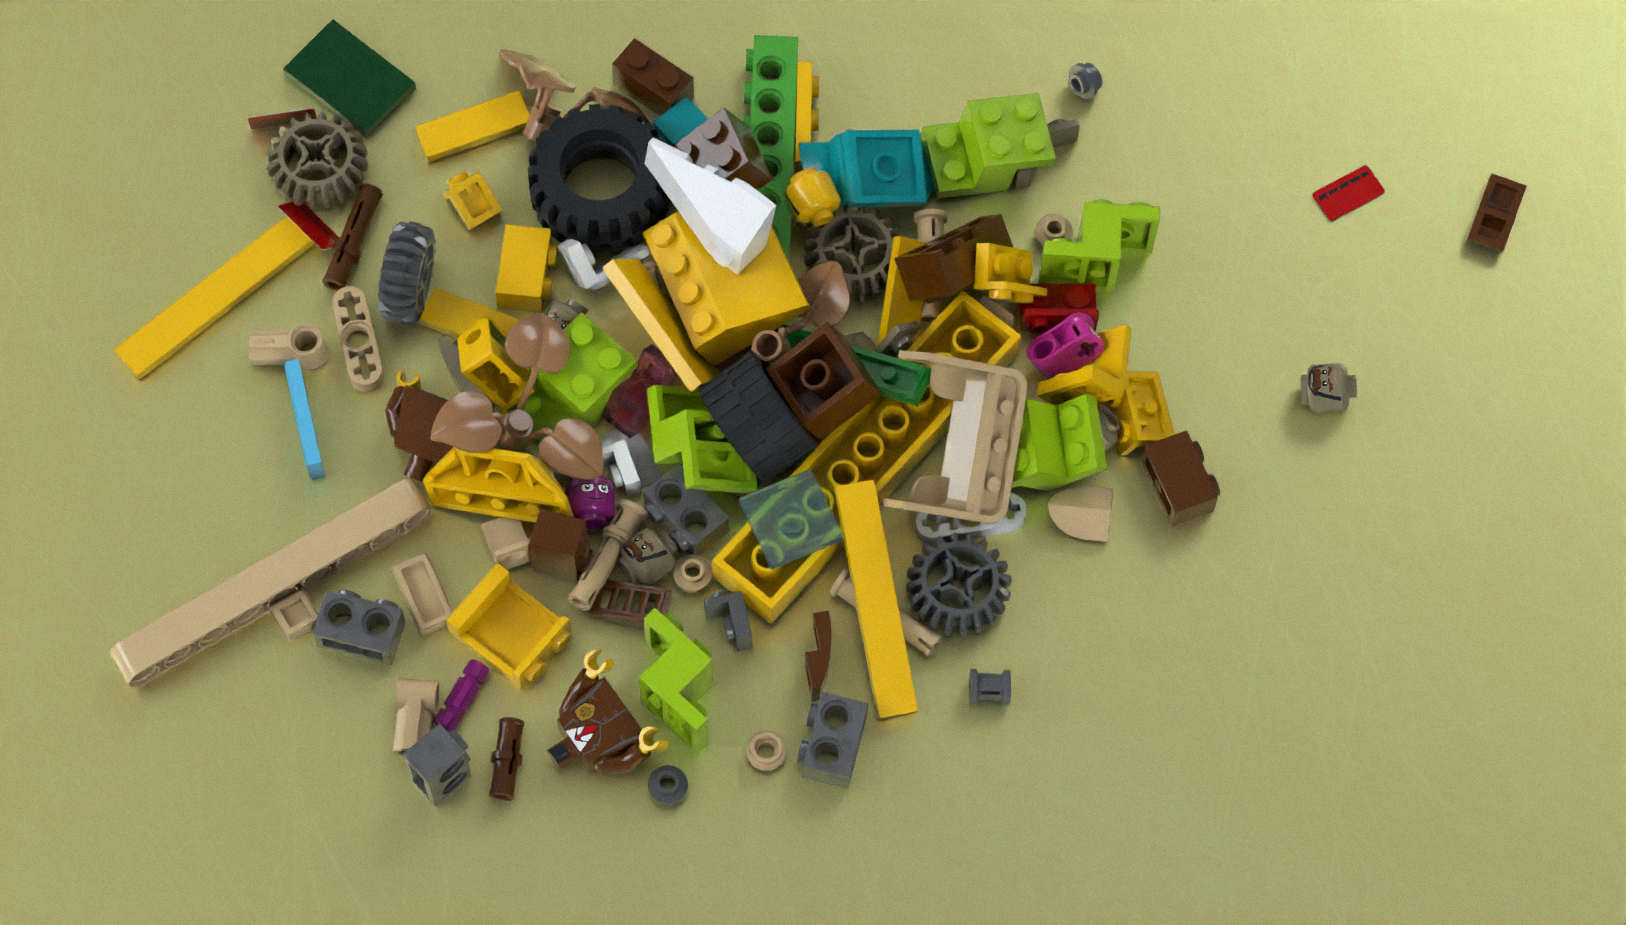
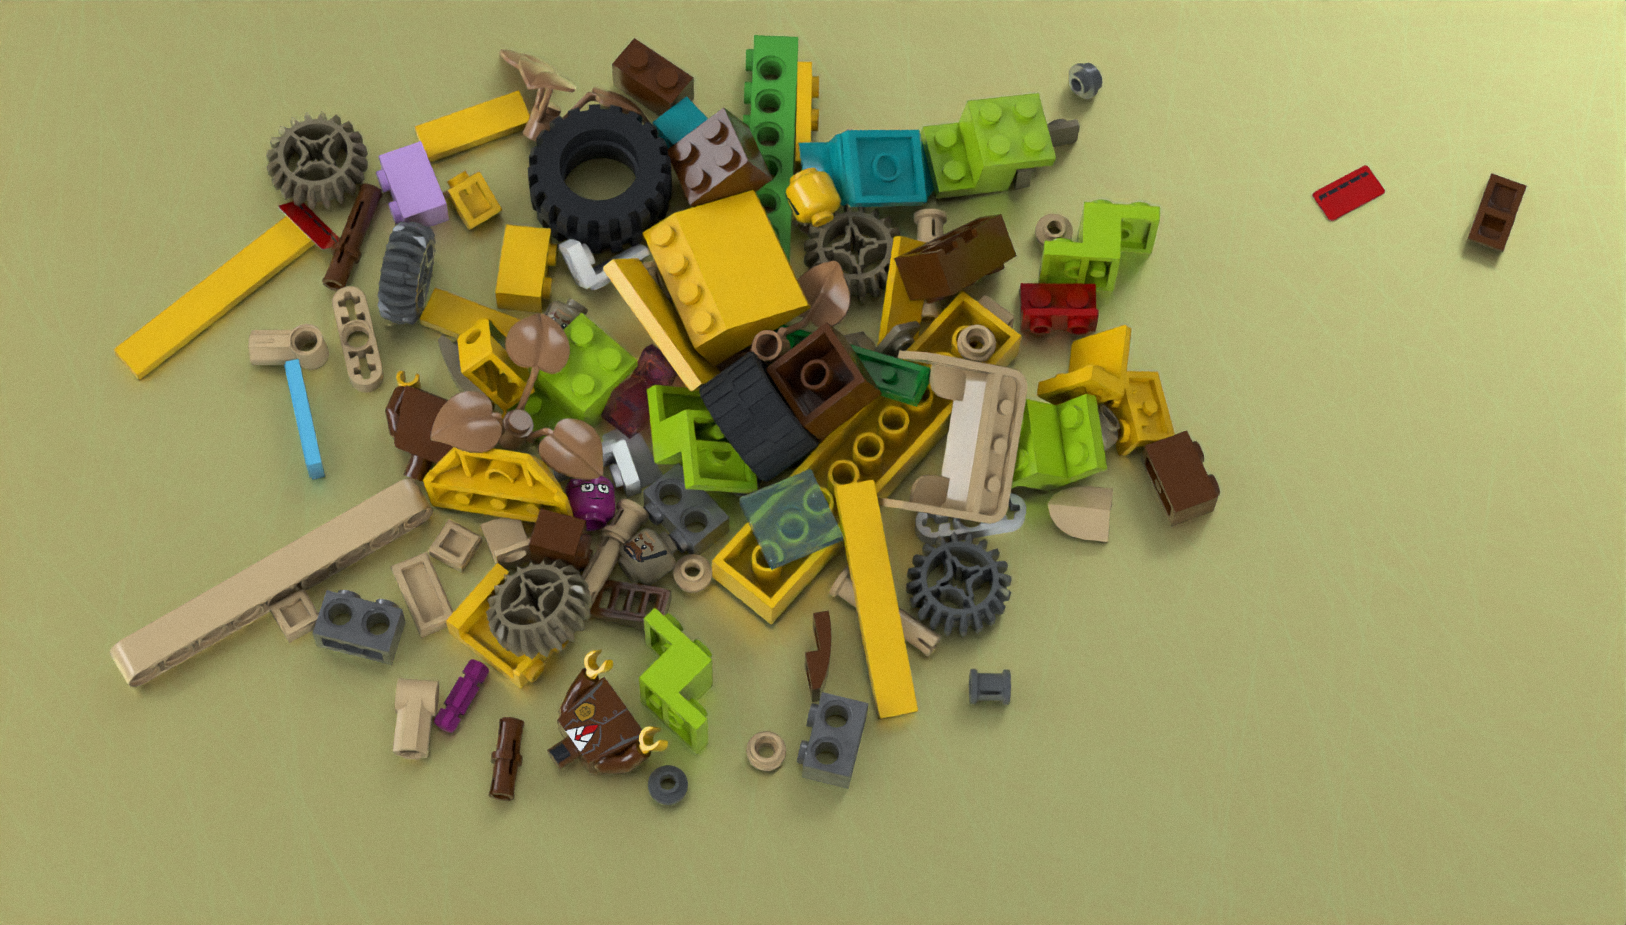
sticker [248,108,317,129] -> none
dark green tile [283,19,416,138] -> none
flat silver brick [402,723,471,807] -> none
white wedge [644,138,776,275] -> none
dark grey bracket [704,590,753,651] -> none
yellow bracket [974,243,1047,303] -> none
dark pink piece [1026,312,1104,380] -> none
dark tan head [1301,362,1357,414] -> none
none -> lavender brick [376,141,449,227]
none -> tan tile [428,519,483,573]
none -> dark tan gear [486,557,593,659]
none -> tan plate [957,325,996,362]

